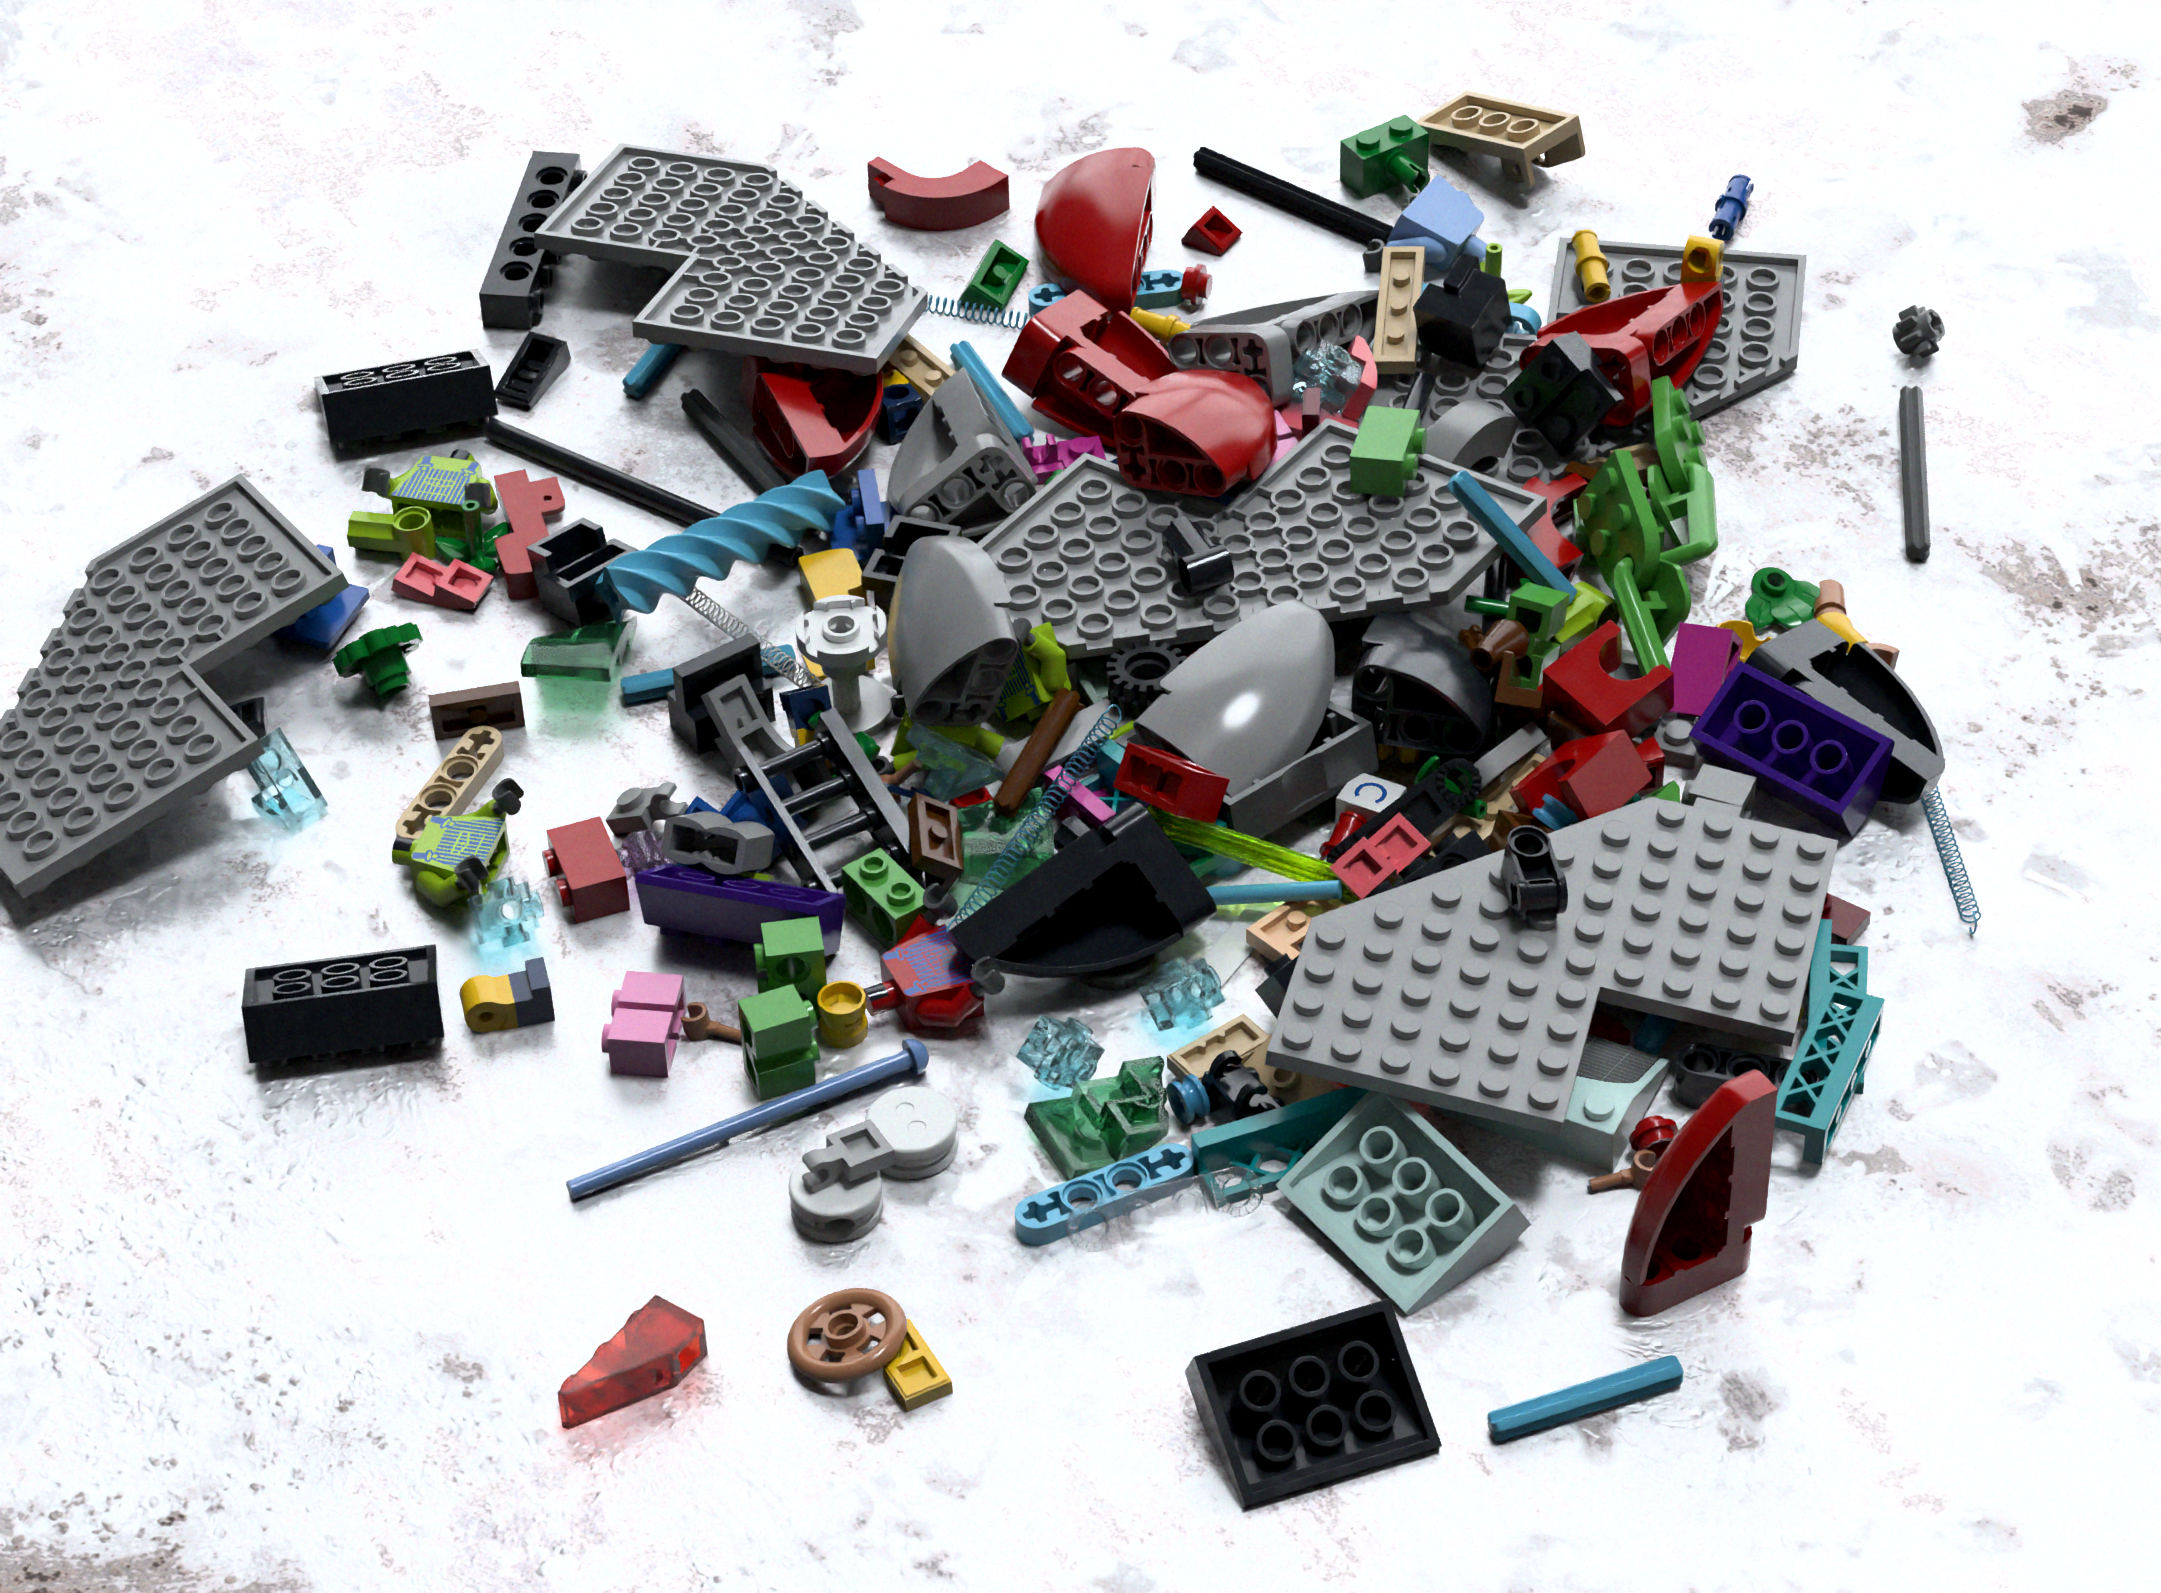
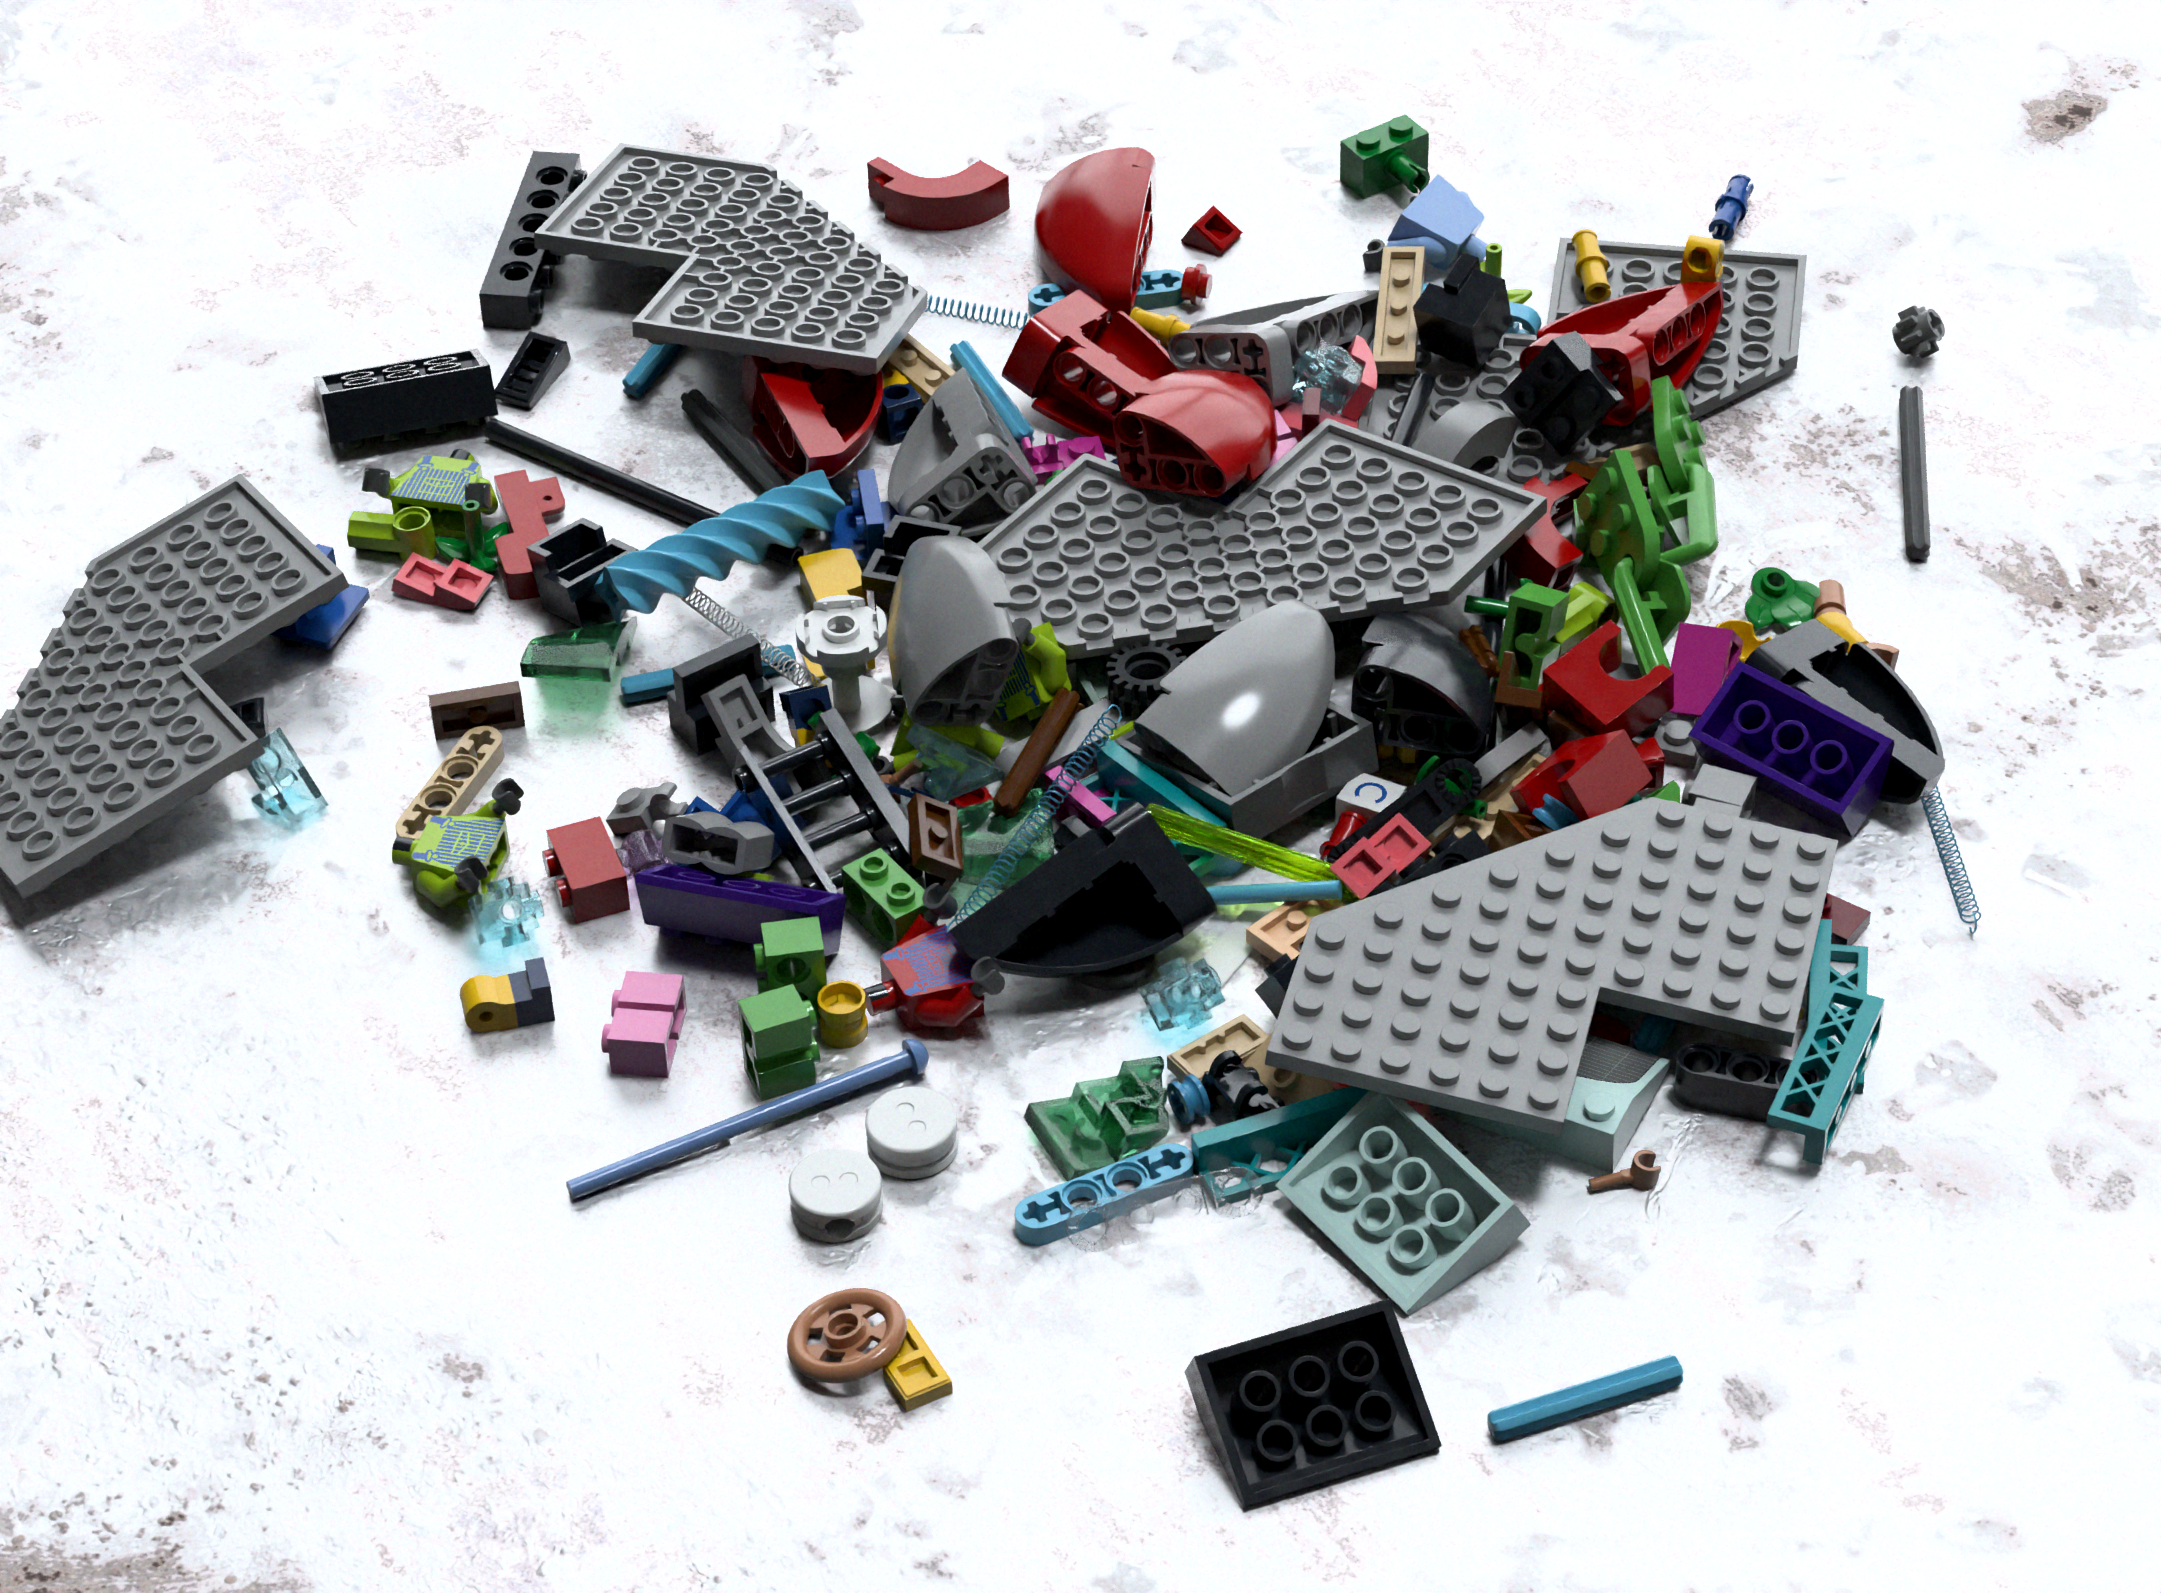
black slope [241,944,445,1067] -> none
green plant [332,622,424,698] -> none
clear red slope [557,1294,708,1430] -> none
nougat hand [680,1002,742,1043] -> none
light grey plate [802,1119,894,1192] -> none
green slope [957,239,1030,312] -> none
clear light blue brick [1016,1015,1105,1091] -> none
red brick [1113,742,1230,824] -> none
black piece [1162,516,1234,595] -> none
black axle [1193,146,1393,246] -> none
bright green brick [1349,405,1427,497] -> none
tan plate [1415,91,1586,190] -> none
medium azure axle [1447,470,1577,604] -> none
reddish brown cone [1469,620,1530,673] -> none
black piece [1500,825,1568,917] -> none
red panel [1619,1070,1778,1317] -> none
red plate [1629,1115,1679,1159] -> none

